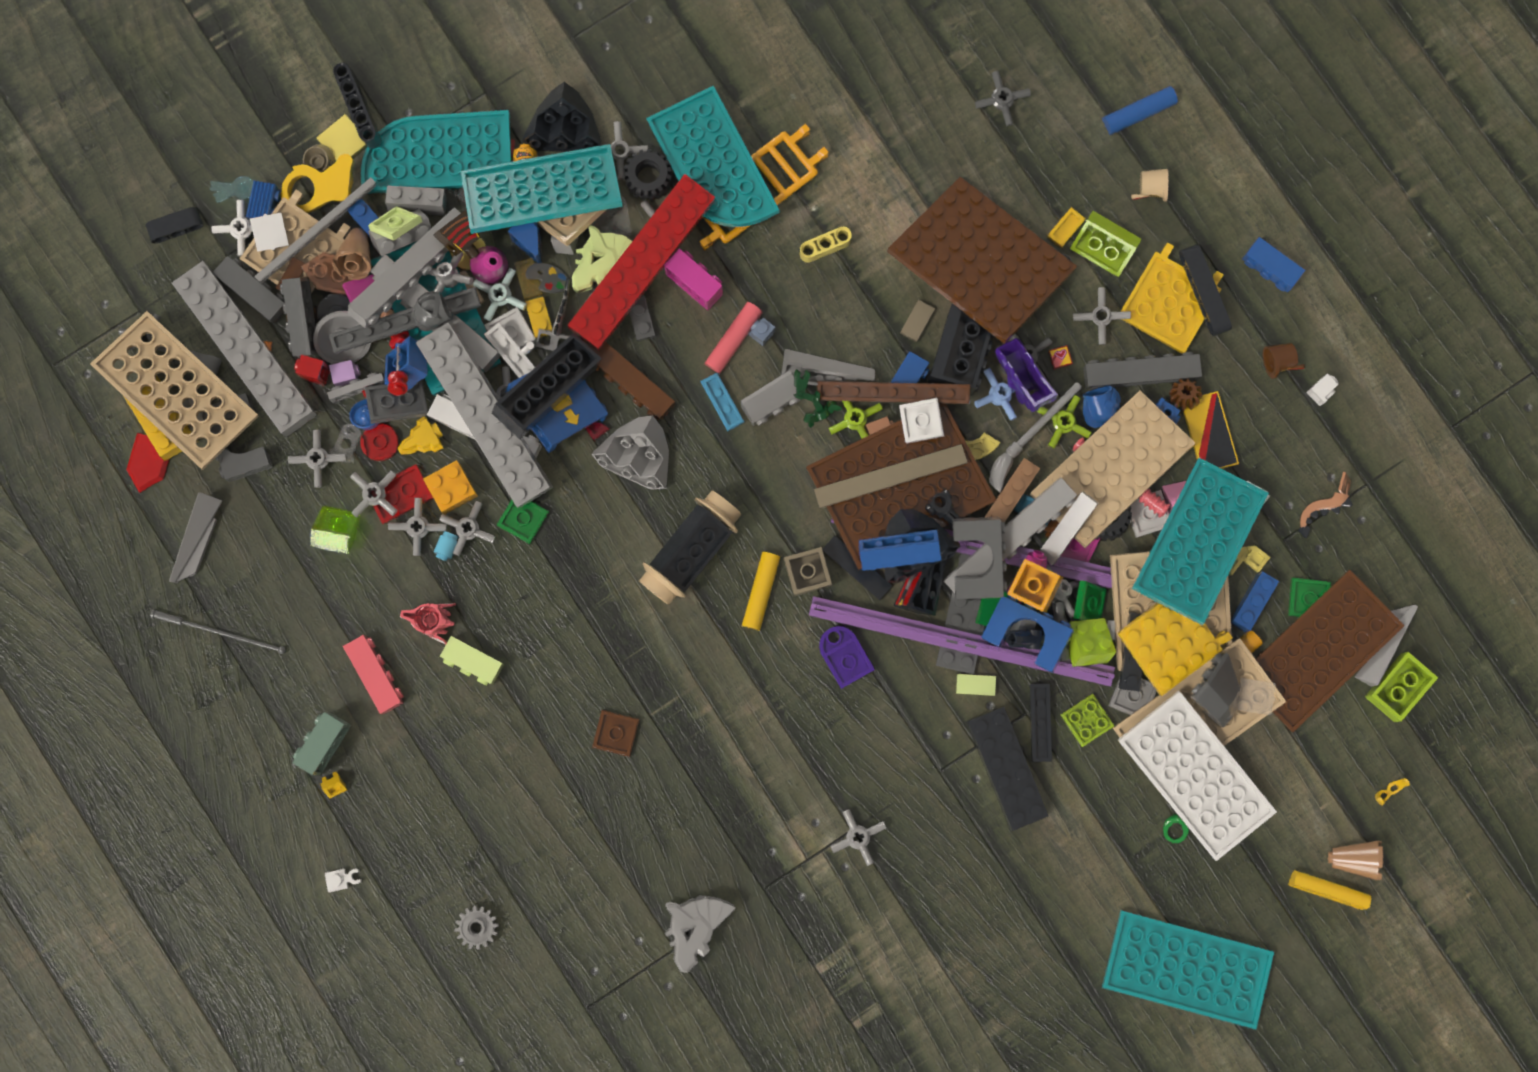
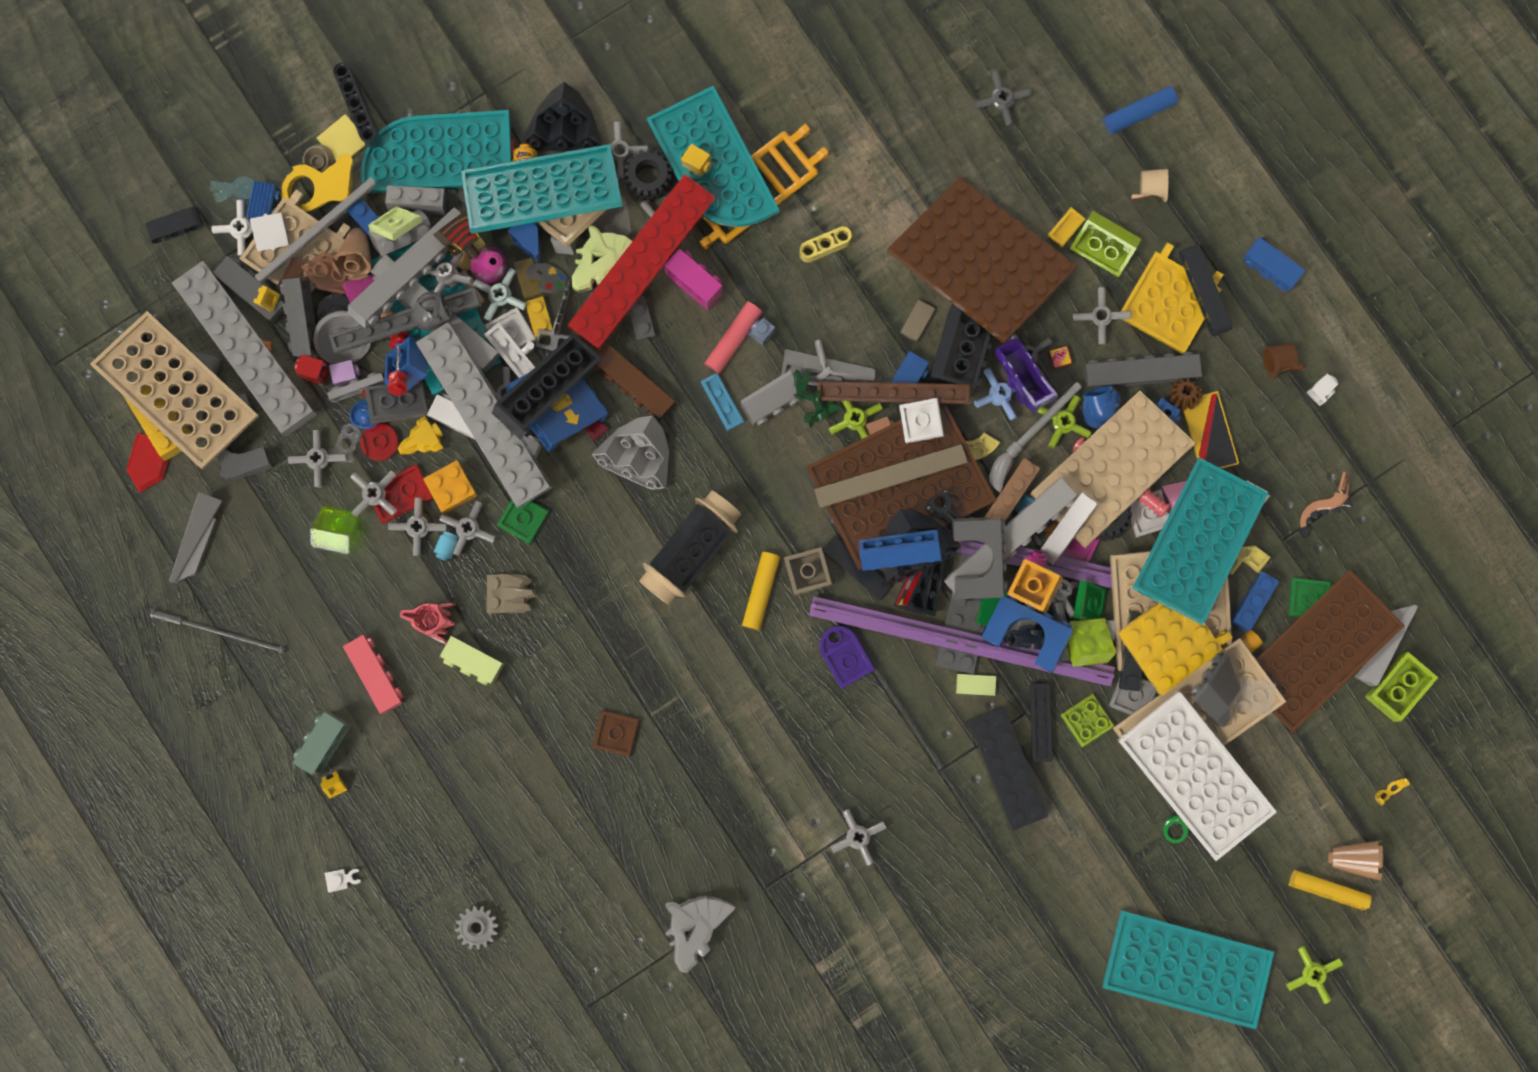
none -> yellow tile [253,286,280,312]
none -> dark tan plate [487,574,538,614]
none -> yellow brick [681,144,712,177]
none -> light grey piece [815,340,833,379]
none -> lime bar [1286,946,1343,1004]

